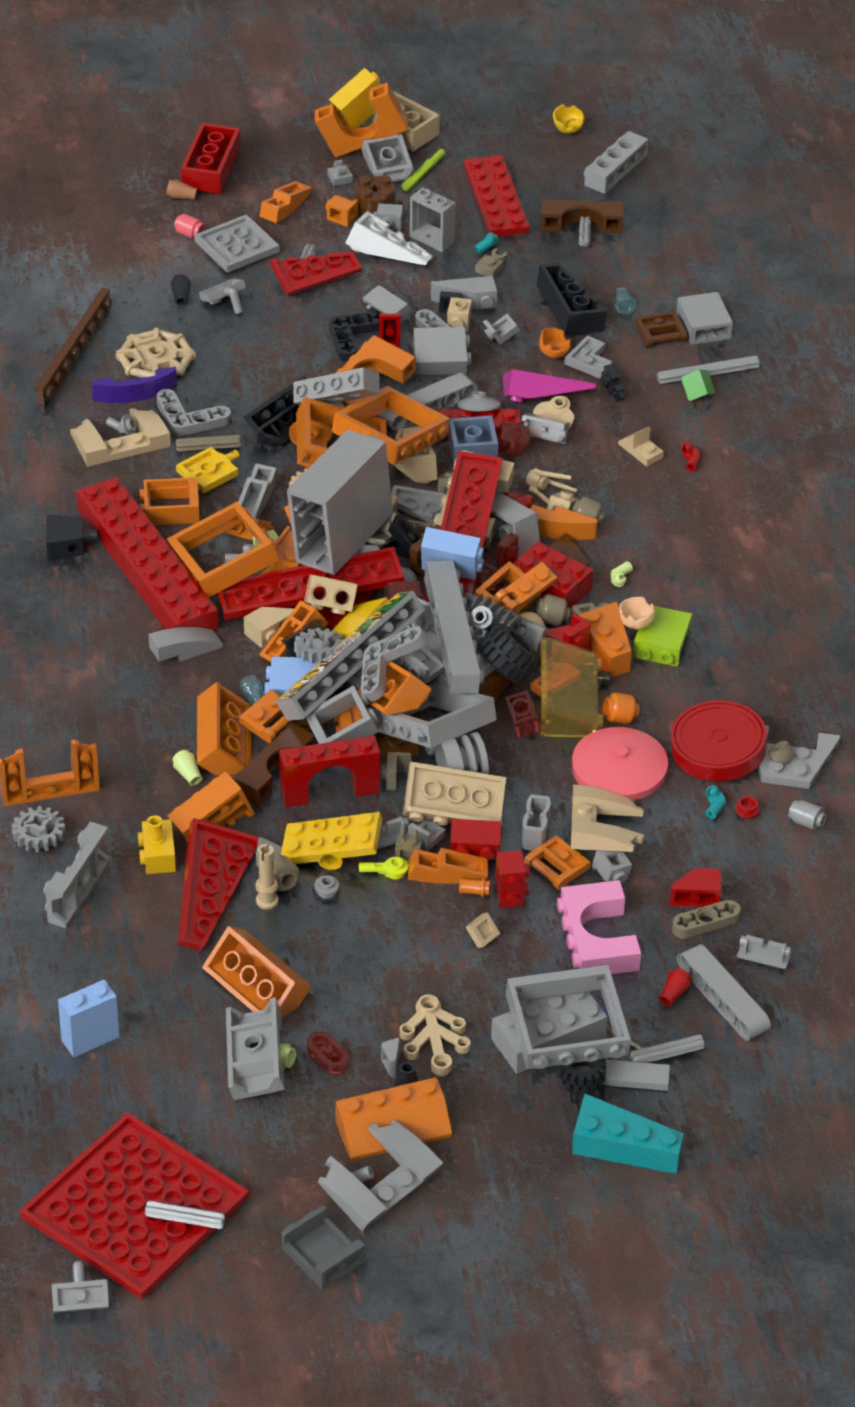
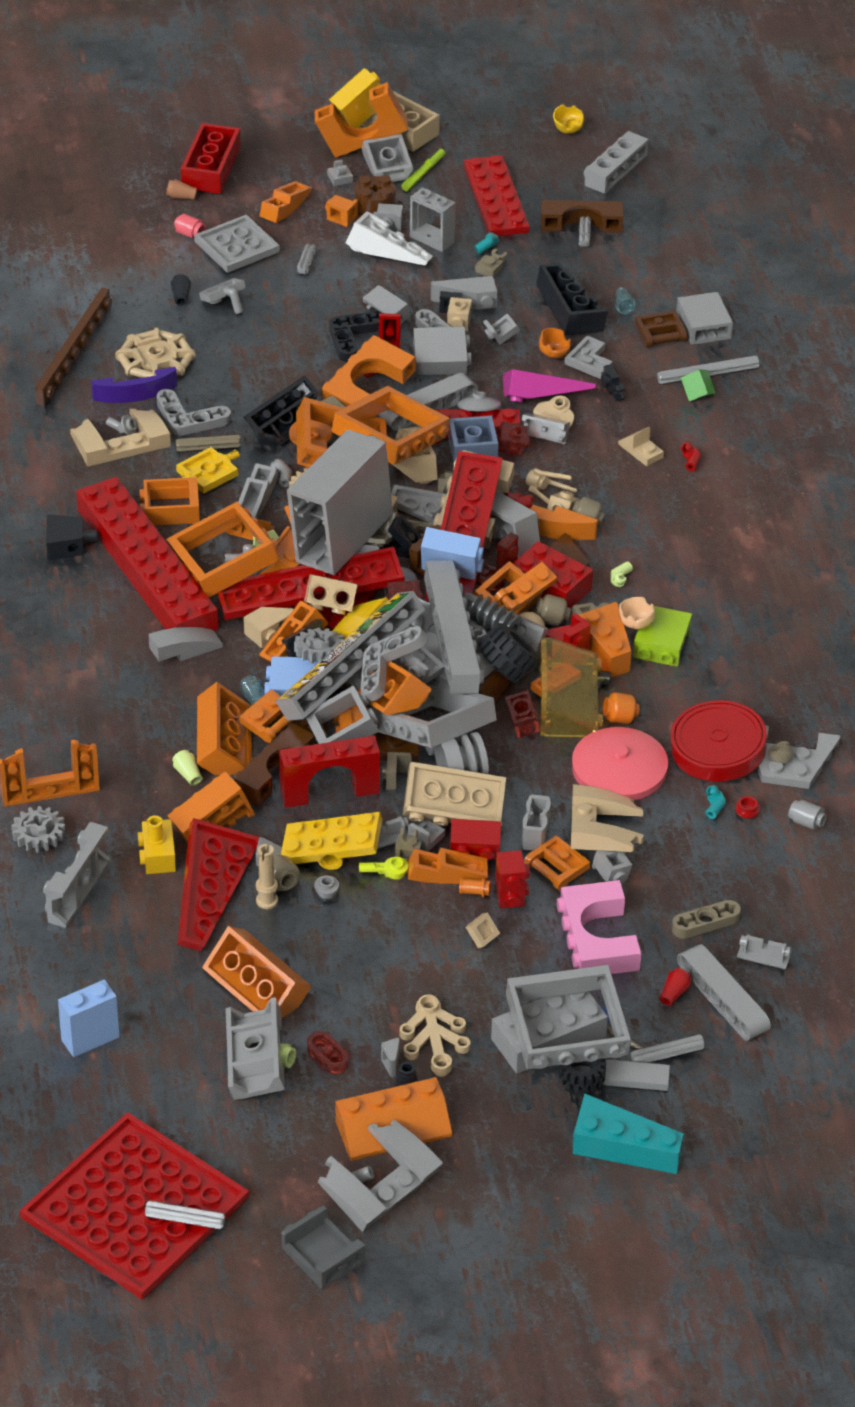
light grey plate [52,1261,109,1314] -> none
red wing [269,251,362,297] -> none
light grey brick [293,368,379,405] -> none
light grey plate [470,606,493,630] -> none
red slope [669,868,721,907] -> none
none -> light grey arm [270,459,292,487]

